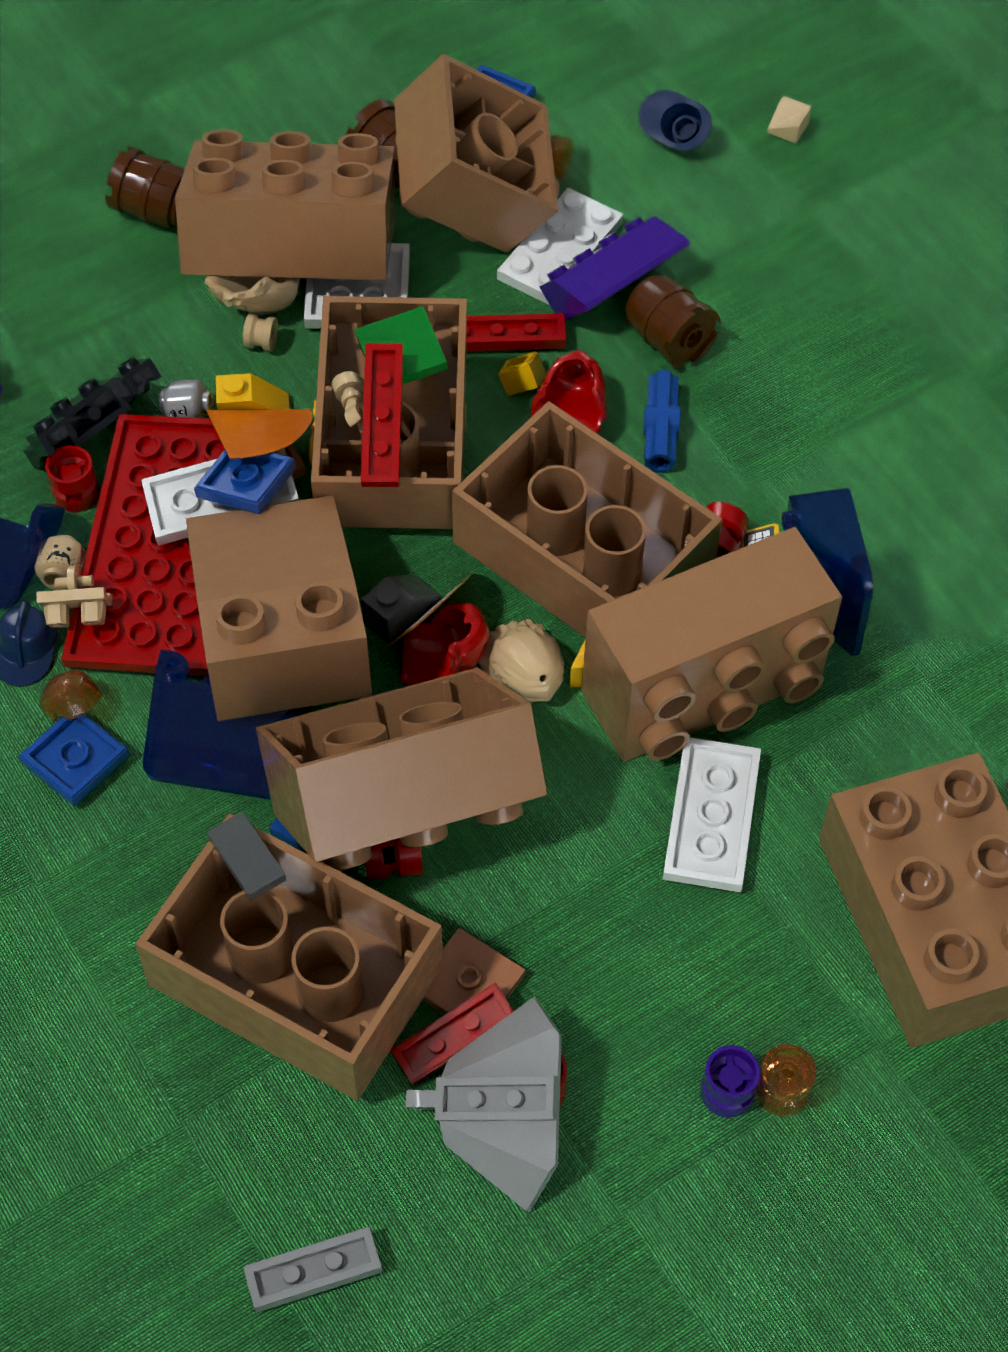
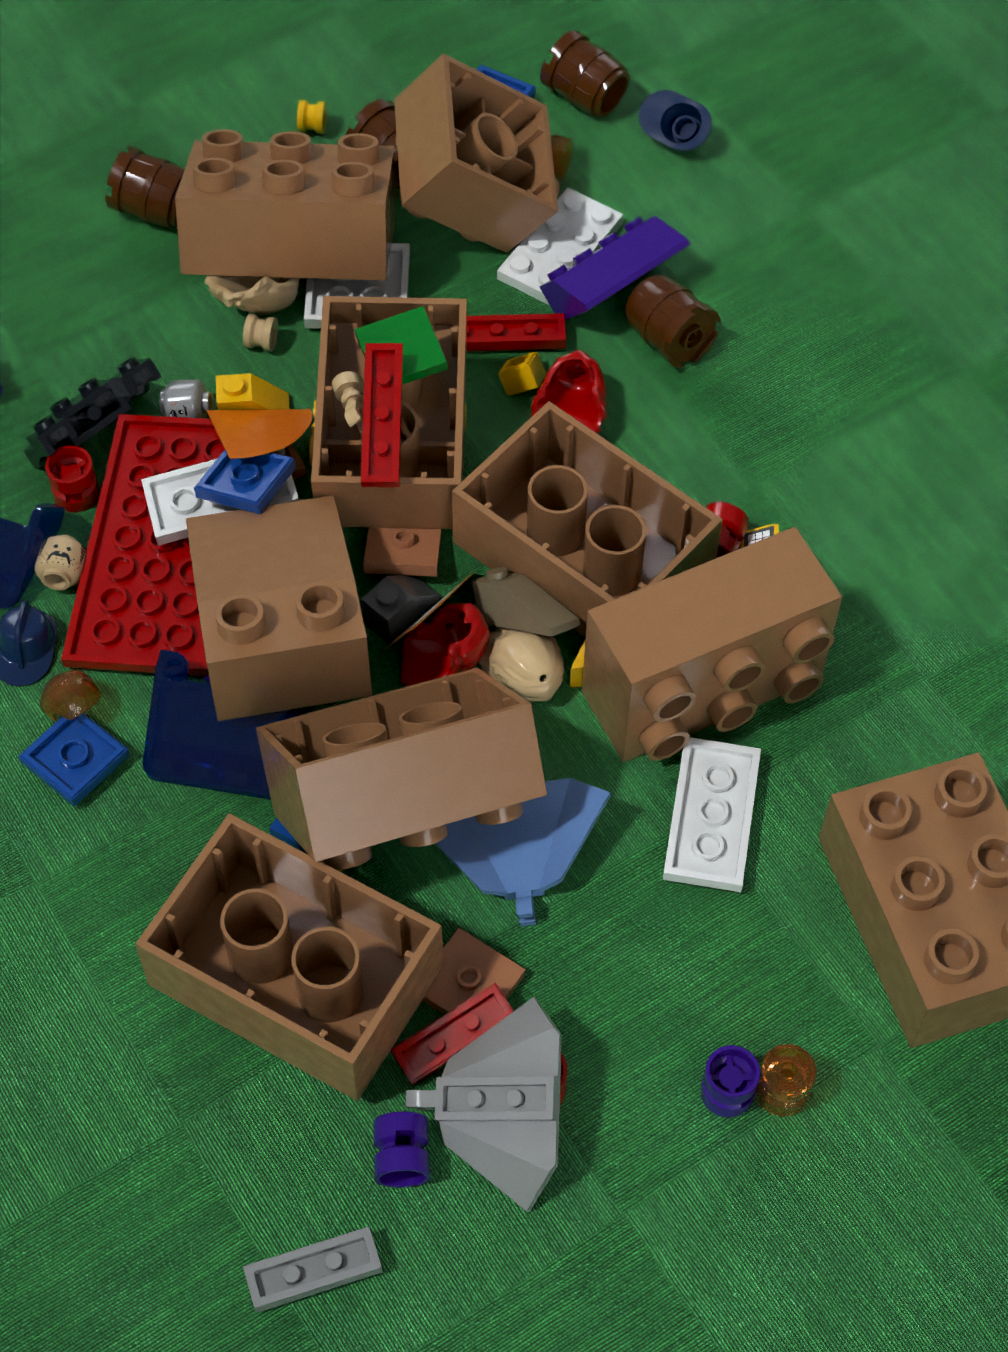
tan hips [36,566,113,628] -> none
dark grey tile [207,811,286,902] -> none
red wheel [365,838,423,881] -> none
blue piece [643,370,680,473] -> none
tan slope [767,96,812,143] -> none
clear blue windscreen [782,488,873,656] -> none
none -> yellow wheel [297,100,327,134]
none -> nougat plate [363,527,442,577]
none -> dark purple wheel [373,1111,430,1188]
none -> medium blue panel [435,778,611,927]
none -> dark tan slope [472,567,580,637]
none -> reddish brown piece [540,30,630,117]

